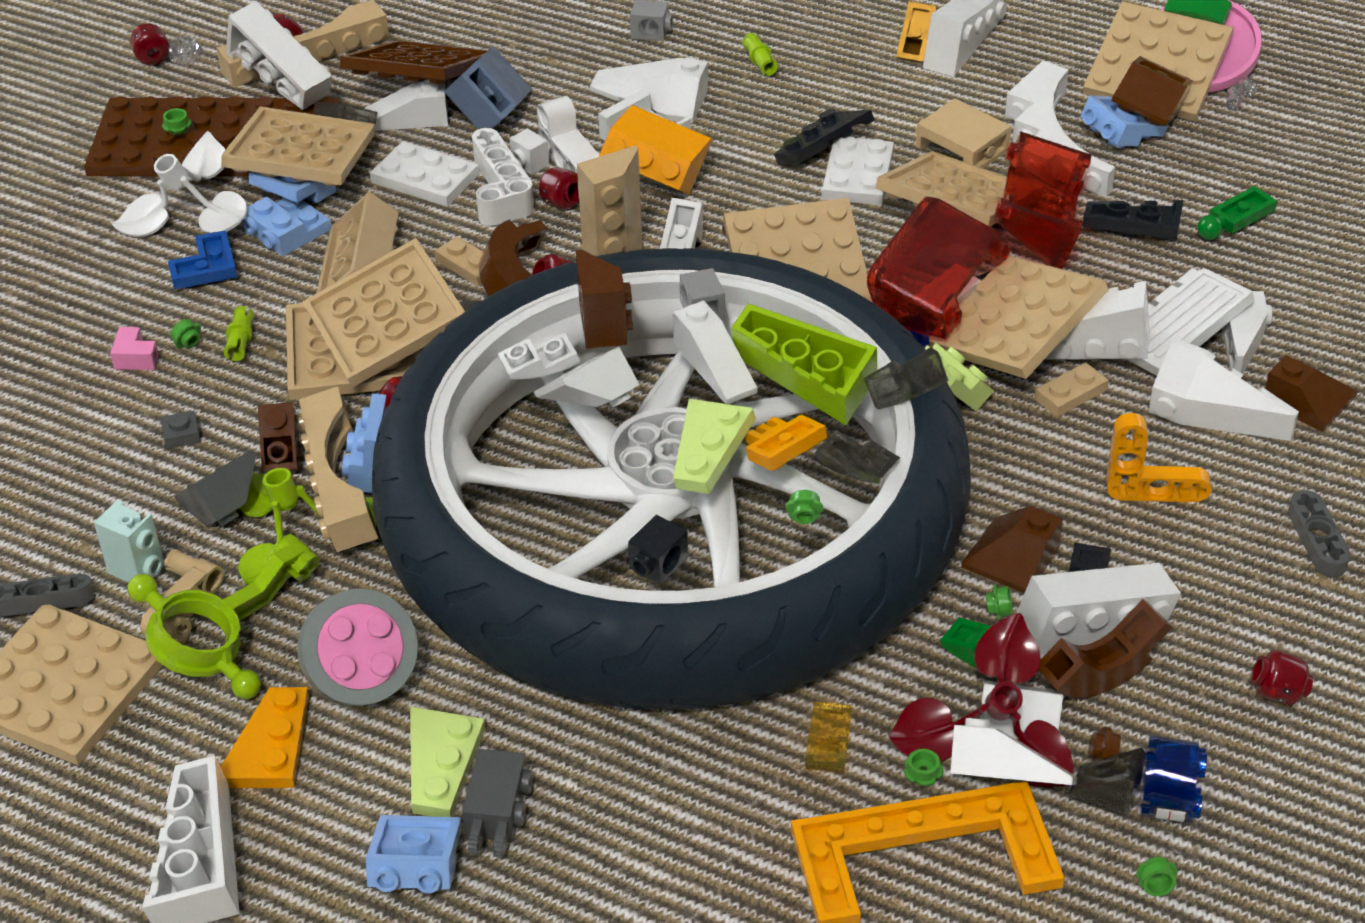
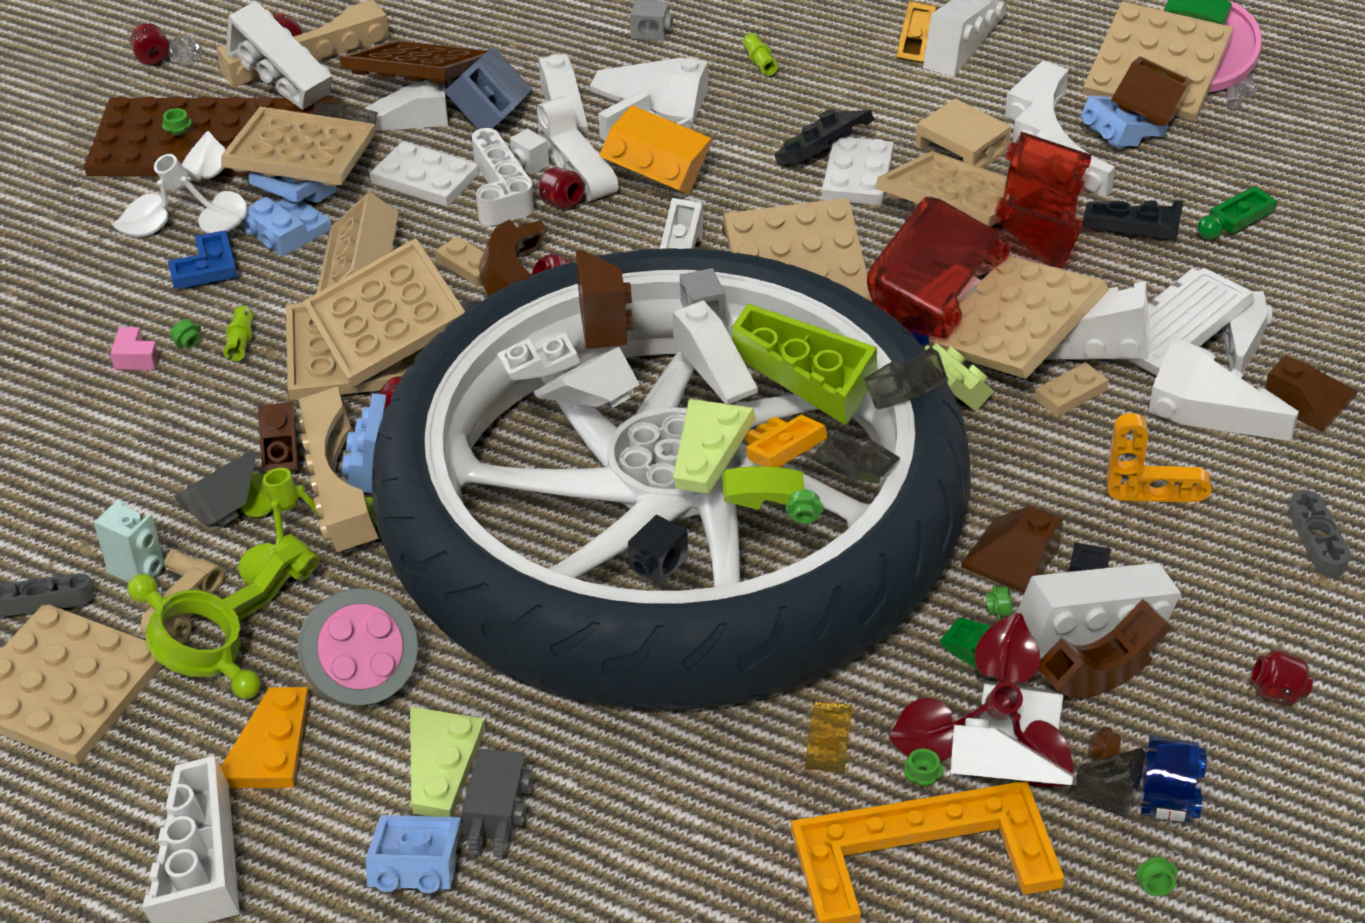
dark grey plate [161,410,201,449] -> none
tan slope [577,145,643,256] -> none
none -> white slope [539,54,588,132]
none -> lime slope [722,466,805,510]

